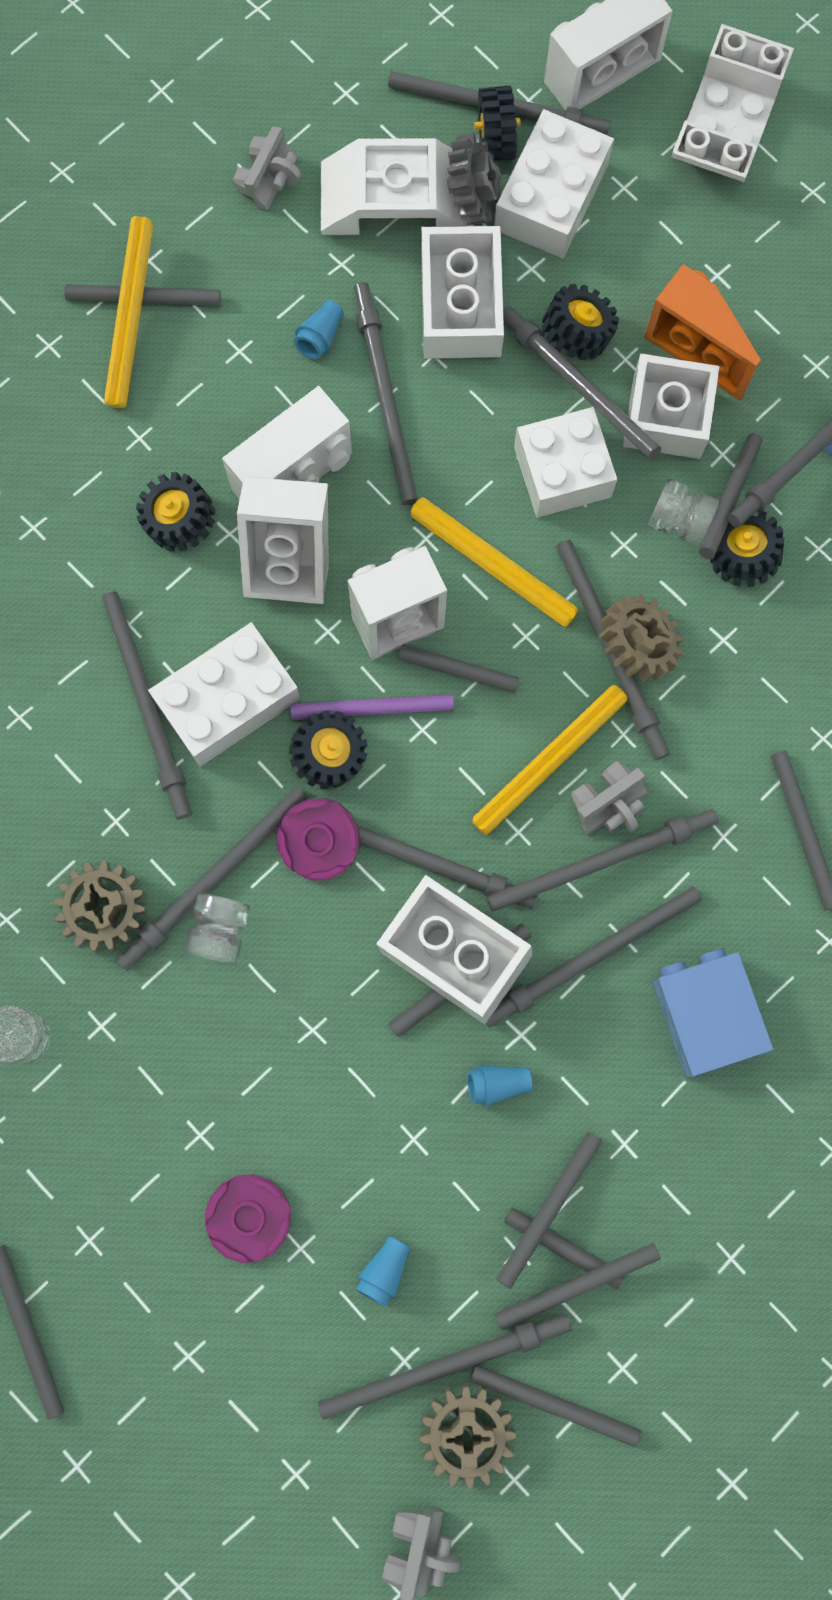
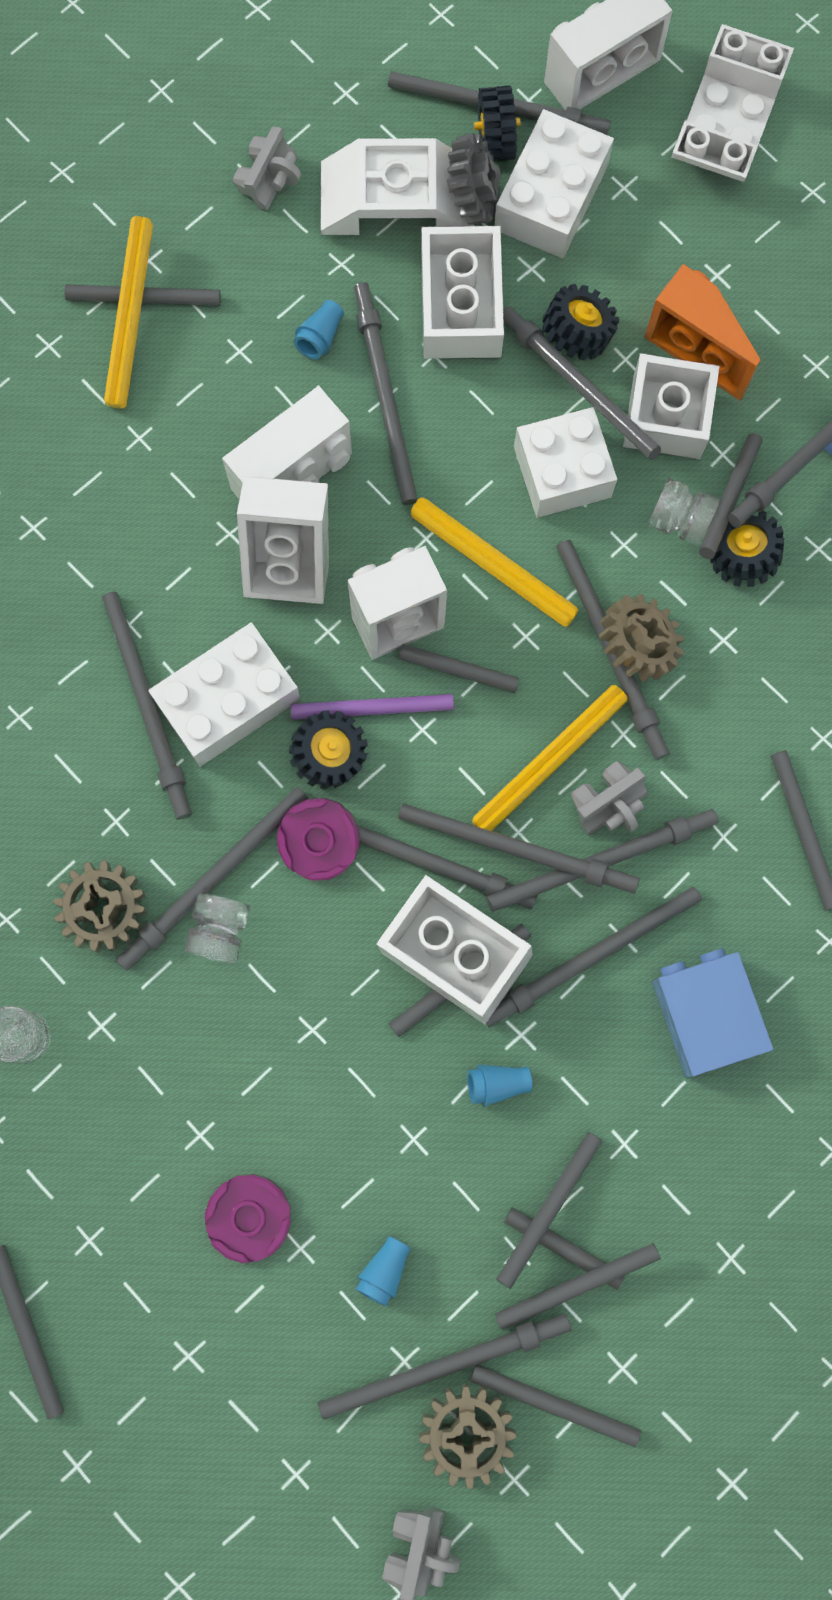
black wheel [136,472,215,552] -> none
none -> dark grey bar [399,804,640,894]

